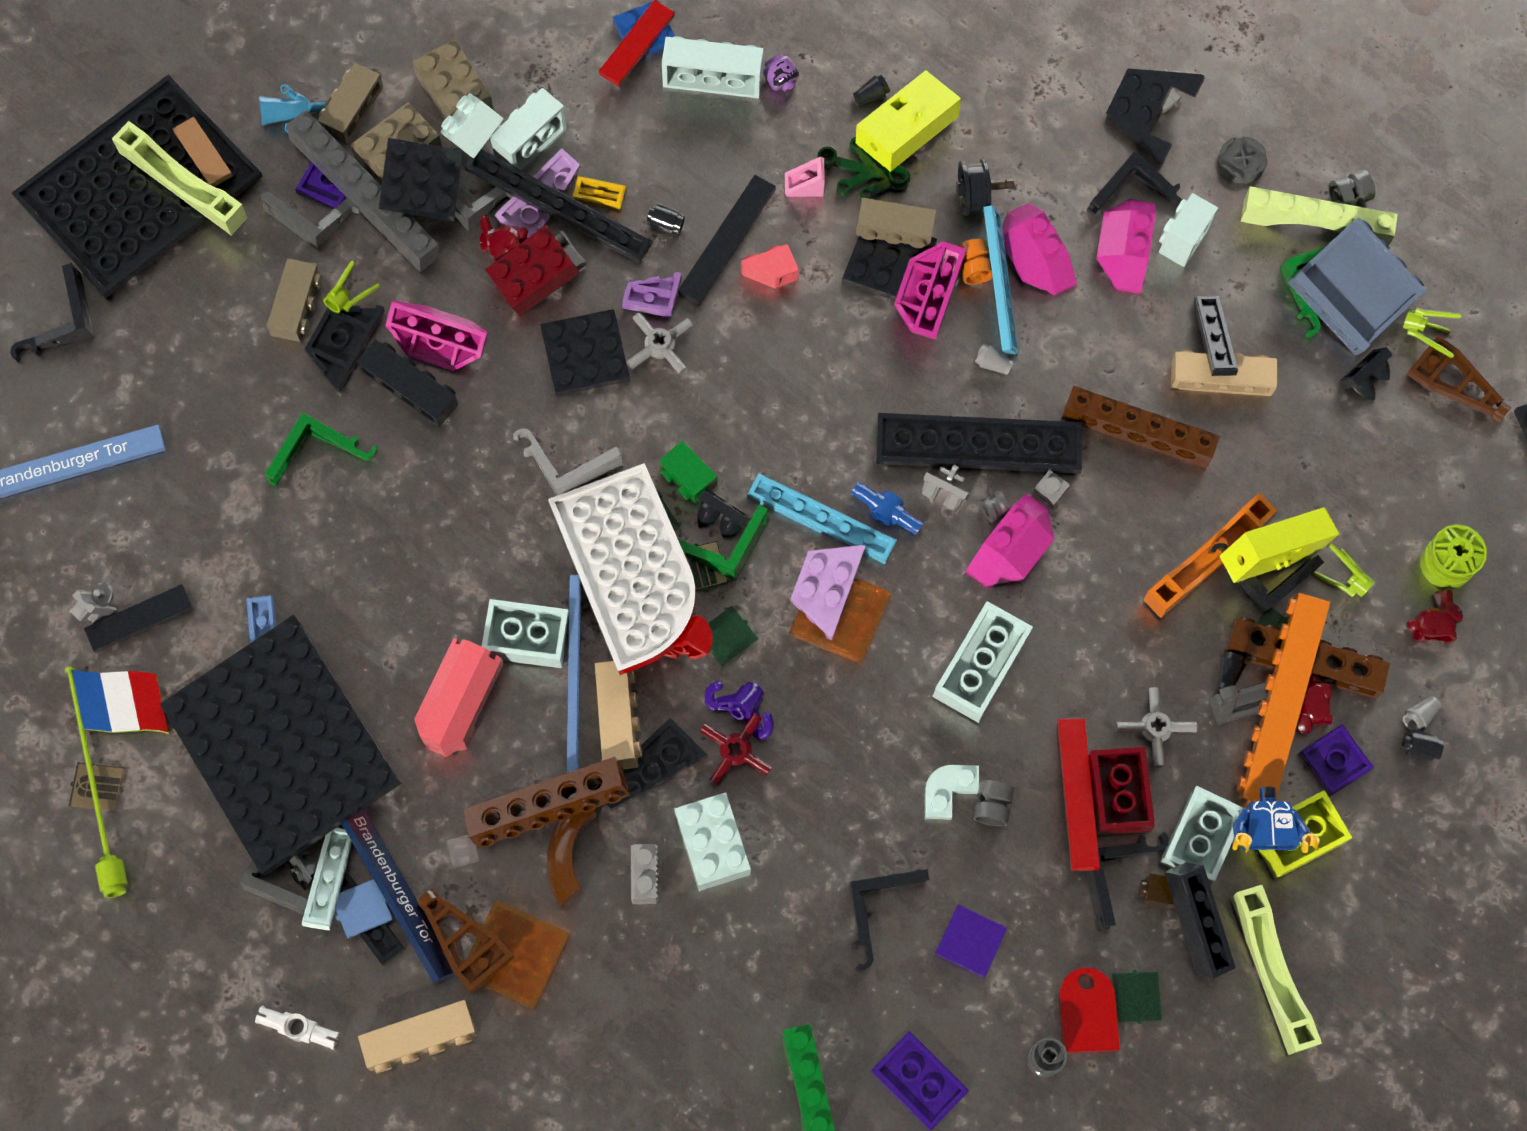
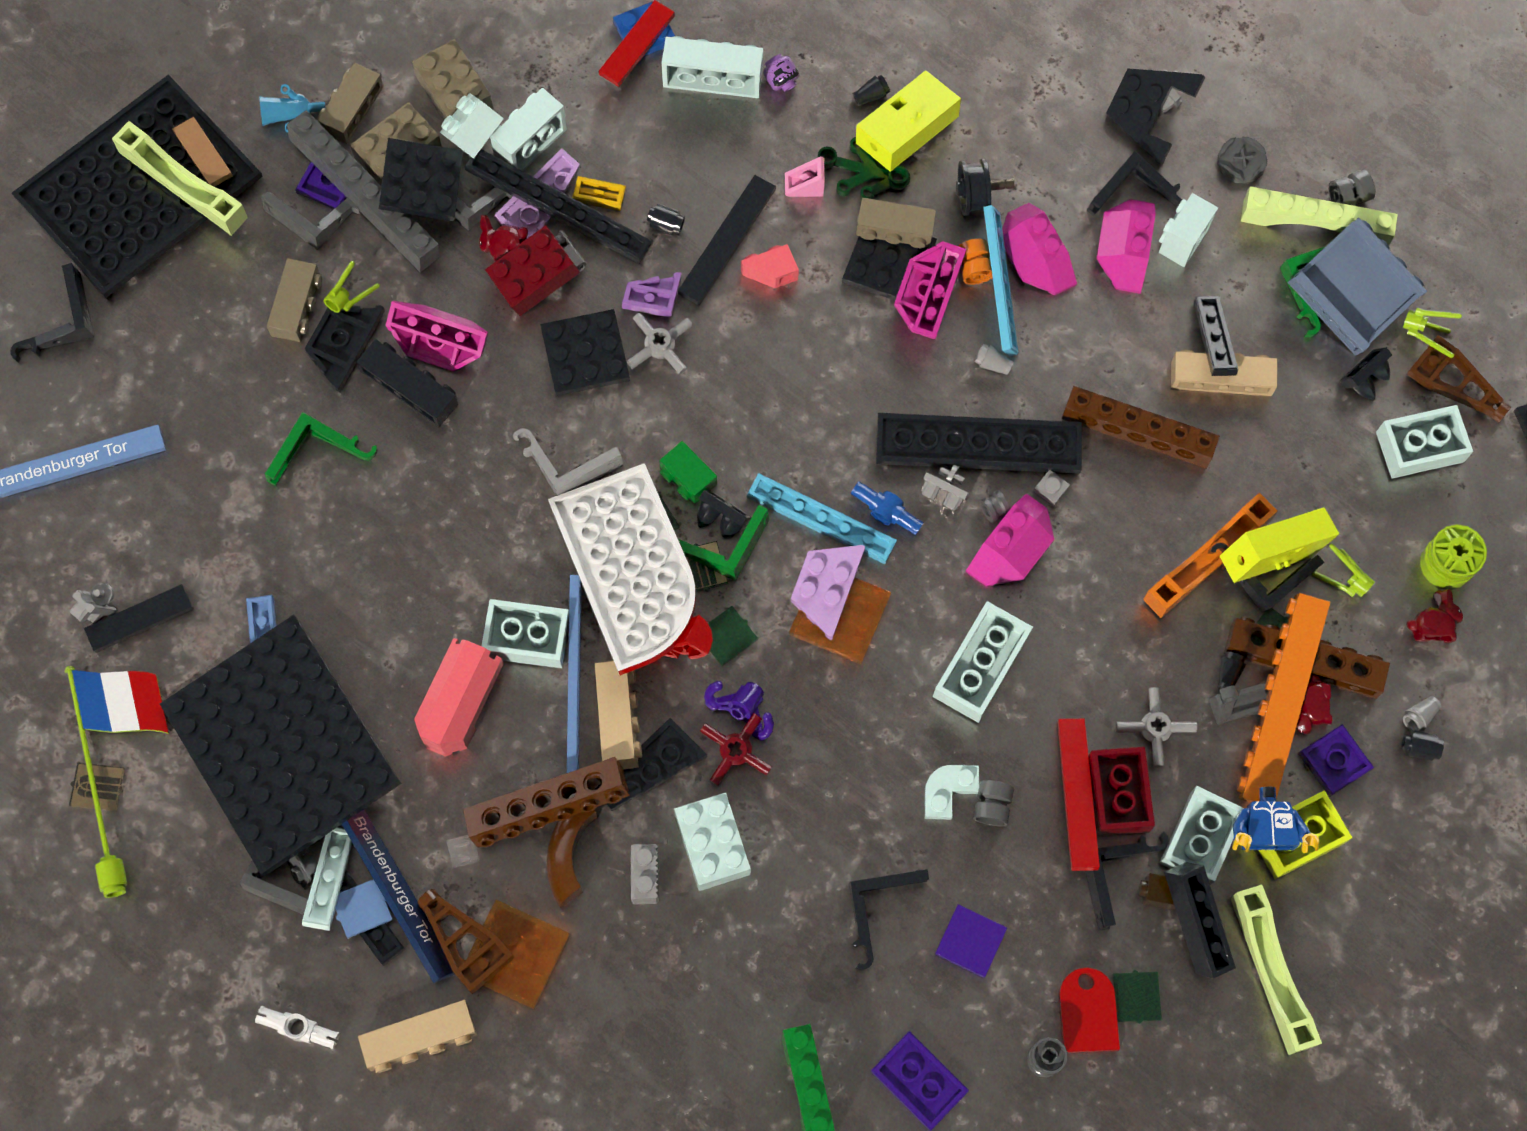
none -> light aqua brick [1376,405,1473,479]

